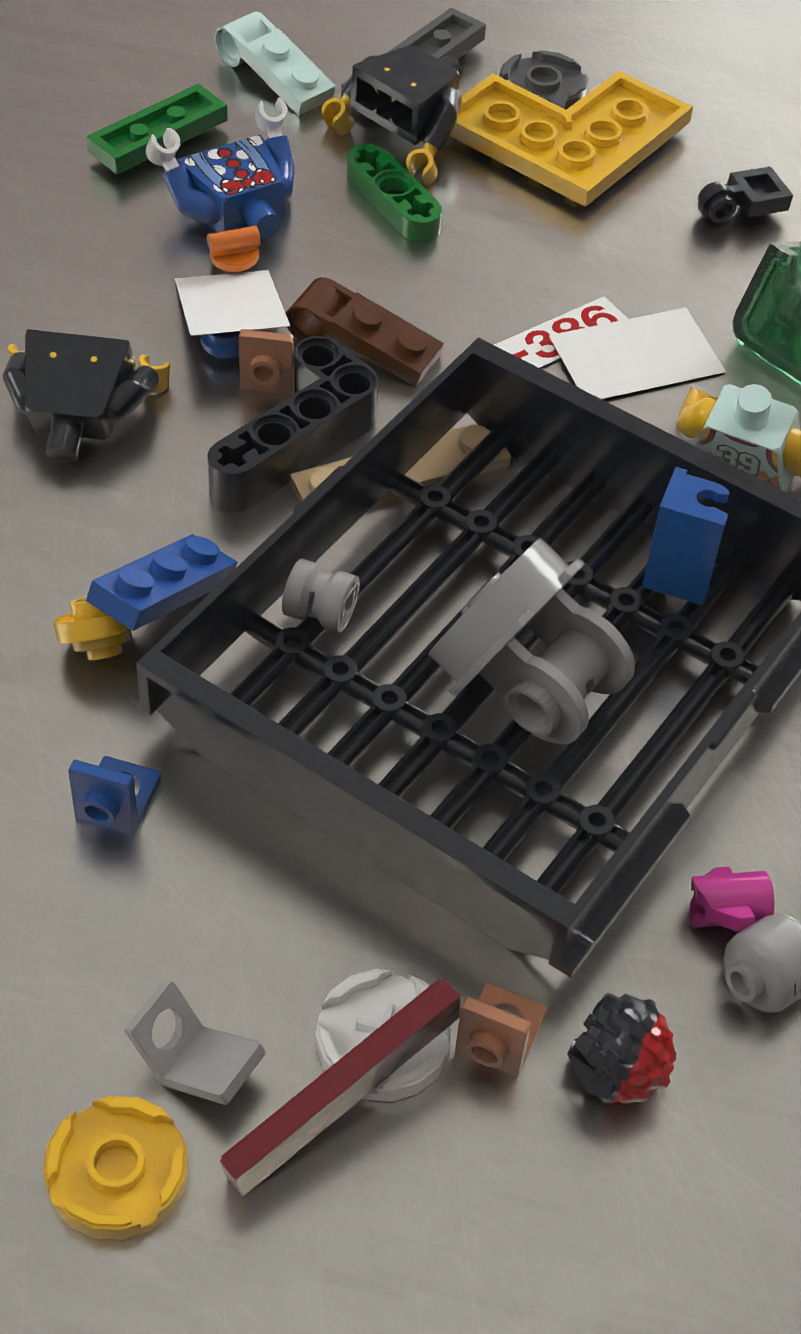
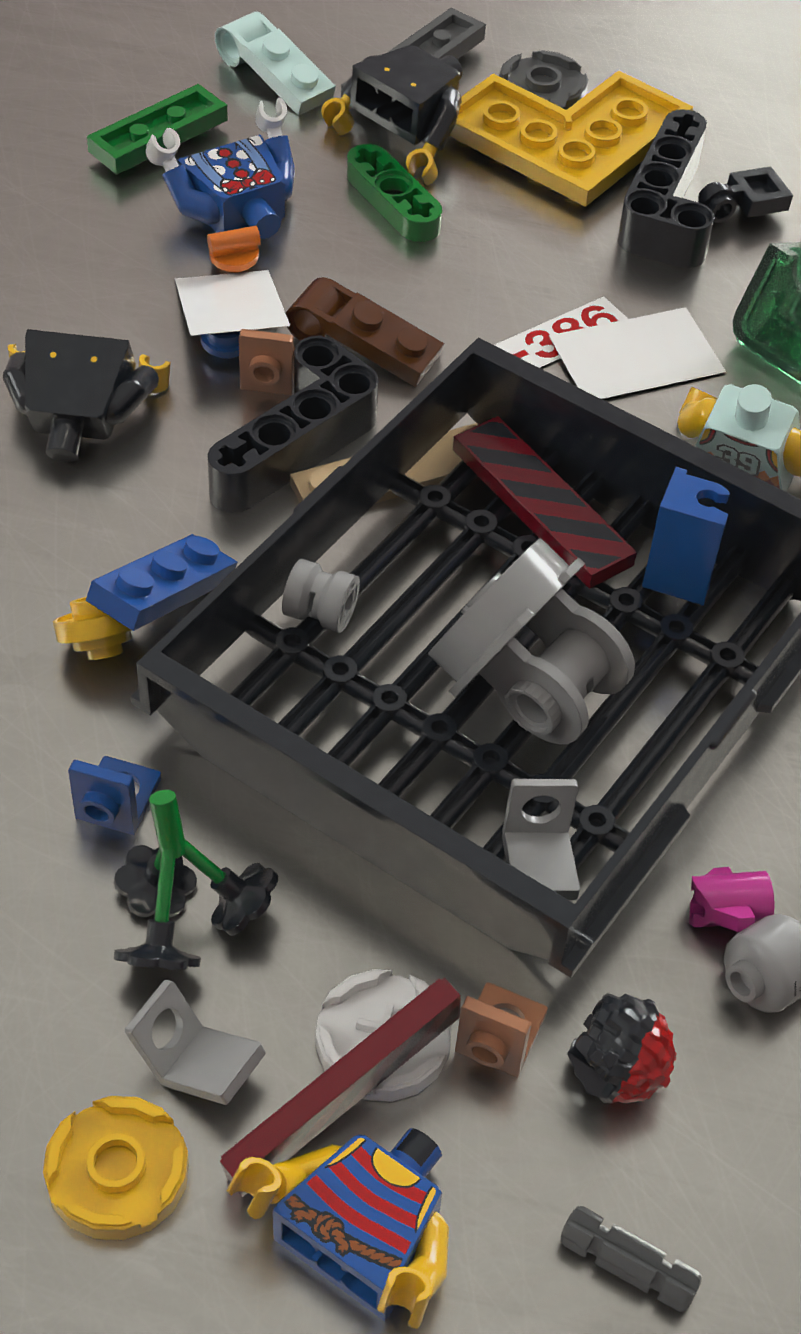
none -> black plant [114,790,279,970]
none -> torso [227,1128,449,1329]
none -> dark red tile [453,416,637,589]
none -> light grey bracket [502,779,580,900]
none -> dark grey axle [560,1206,702,1312]
none -> black beam [617,109,714,268]

